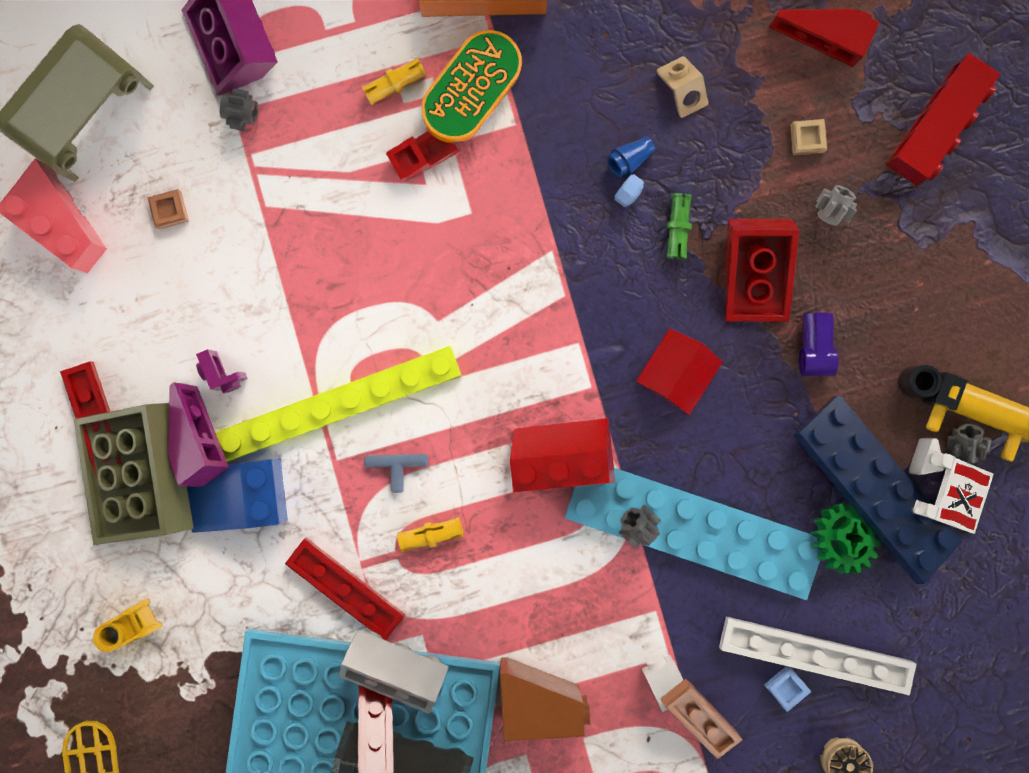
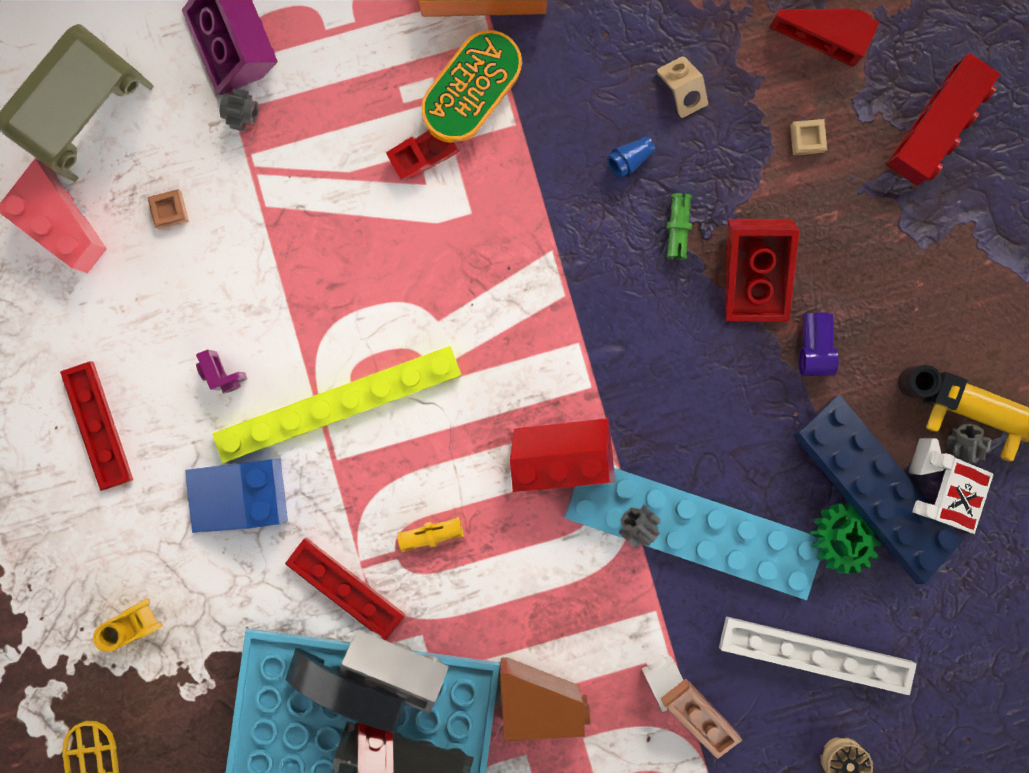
olive slope [74,403,193,545] -> none
magenta slope [168,382,229,487] -> none
yellow pin [362,57,427,106] -> none
sand blue piece [364,454,429,493] -> none
light blue tile [614,174,644,207] -> none
red slope [635,328,723,415] -> none
light blue tile [764,666,811,712] -> none
light grey gear [815,185,857,226] -> none
none -> black slope [285,648,406,733]

